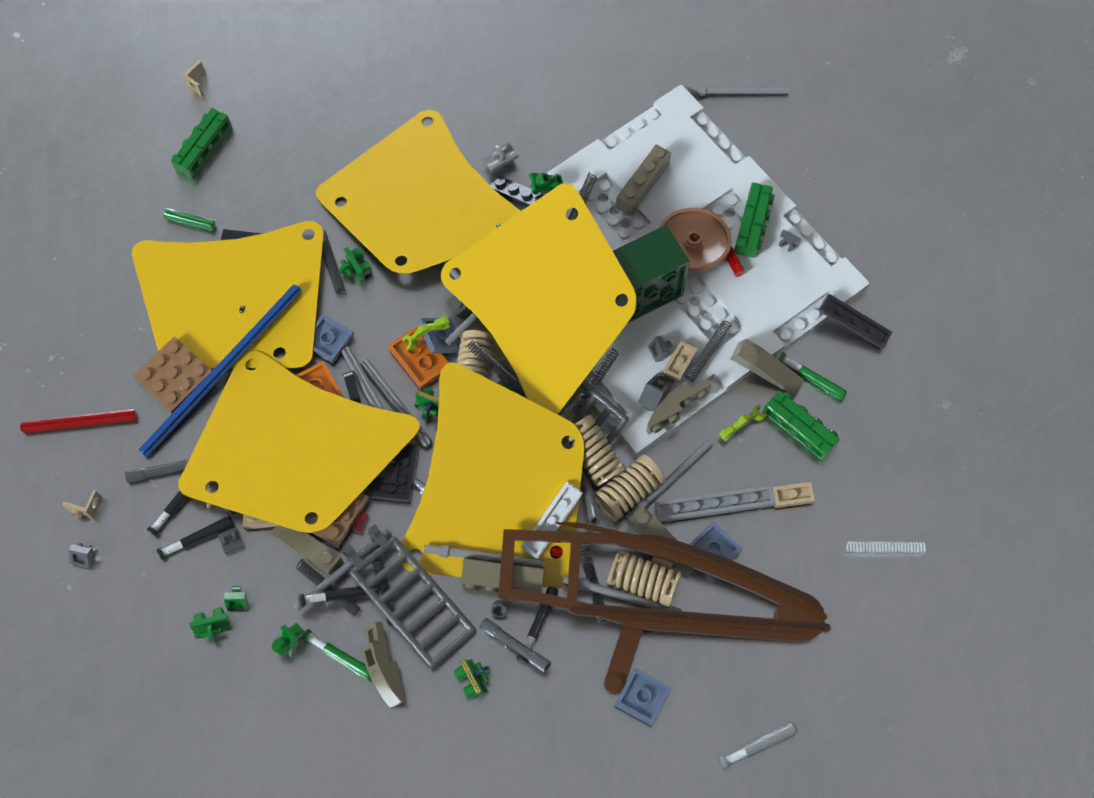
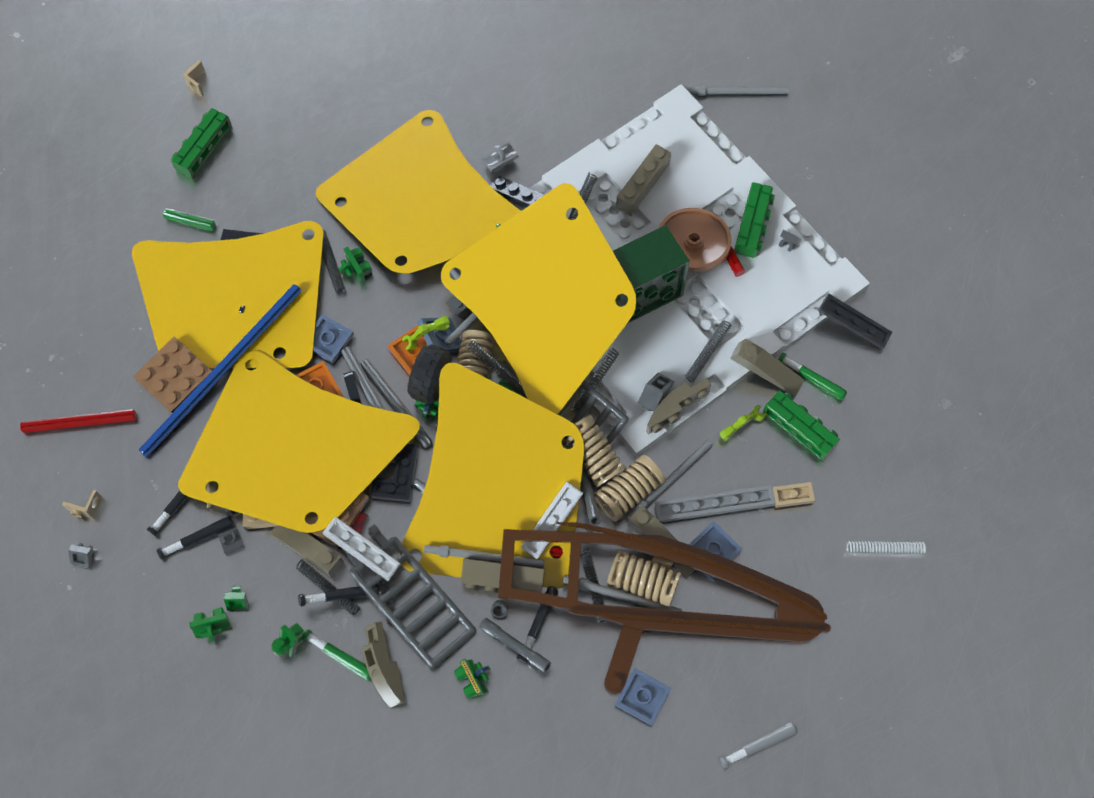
dark grey piece [125,458,190,483] -> none
light grey bar [294,529,392,611] -> none
green hips [529,172,563,194] -> none
dark grey tile [648,335,673,362] -> none
tan plate [662,341,698,382] -> none
none -> white tile [323,517,401,581]
none -> black tyre [407,344,452,404]

